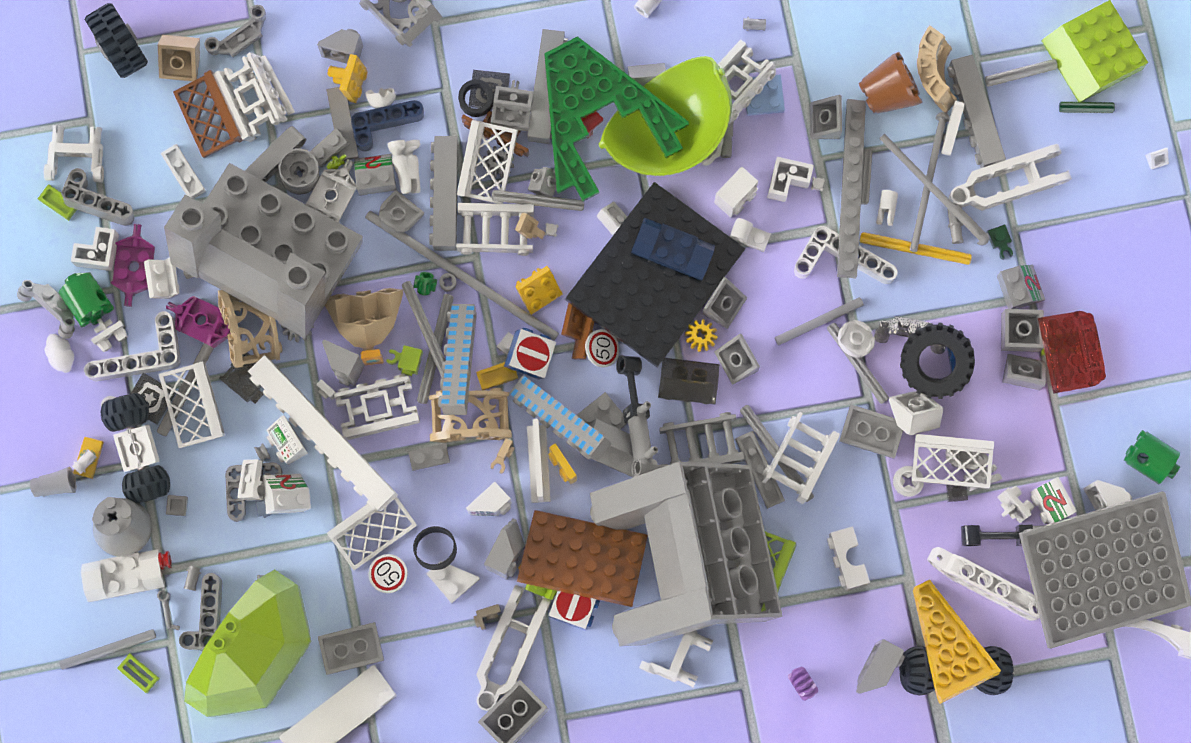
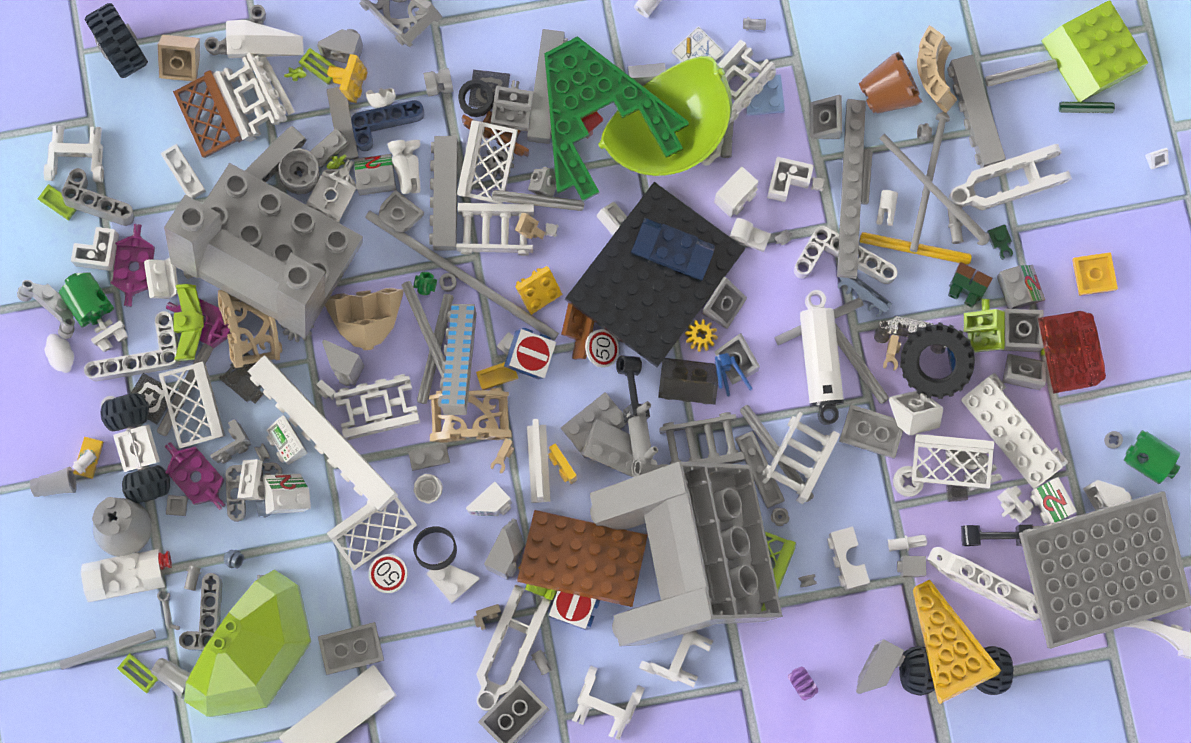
light orange tile [360,349,384,366] -> none
lime brick [386,345,424,376] -> none
light grey brick [509,375,611,461] -> none
white tile [837,320,875,358] -> none
white beam [941,101,965,156] -> none
none -> light grey plant [151,658,190,699]
none -> magenta plate [165,442,226,510]
none -> lime plate [173,284,204,361]
none -> light grey bracket [210,419,252,464]
none -> sand blue plate [224,550,244,569]
none -> white wedge [226,20,304,58]
none -> lime plant [284,66,307,81]
none -> lime tile [299,48,335,85]
none -> white hair [413,474,443,504]
none -> light grey wheel [423,68,454,97]
none -> light grey pin [531,650,553,676]
none -> white connector [572,665,645,741]
none -> white tile [671,26,724,62]
none -> blue plant [714,353,753,397]
none -> light grey plate [770,507,790,526]
none -> light grey plate [774,229,792,246]
none -> light grey bush [798,574,817,588]
none -> white piece [800,290,844,425]
none -> sand blue plate [837,277,893,318]
none -> tan plate [883,335,901,371]
none -> white axle [887,535,927,552]
none -> light grey brick [897,556,927,577]
none -> light grey plate [917,123,932,141]
none -> dark green hips [948,262,993,308]
none -> white bracket [961,373,1068,489]
none -> lime plate [963,299,1005,353]
none -> yellow plate [1072,252,1118,296]
none -> light grey bush [1104,431,1123,449]

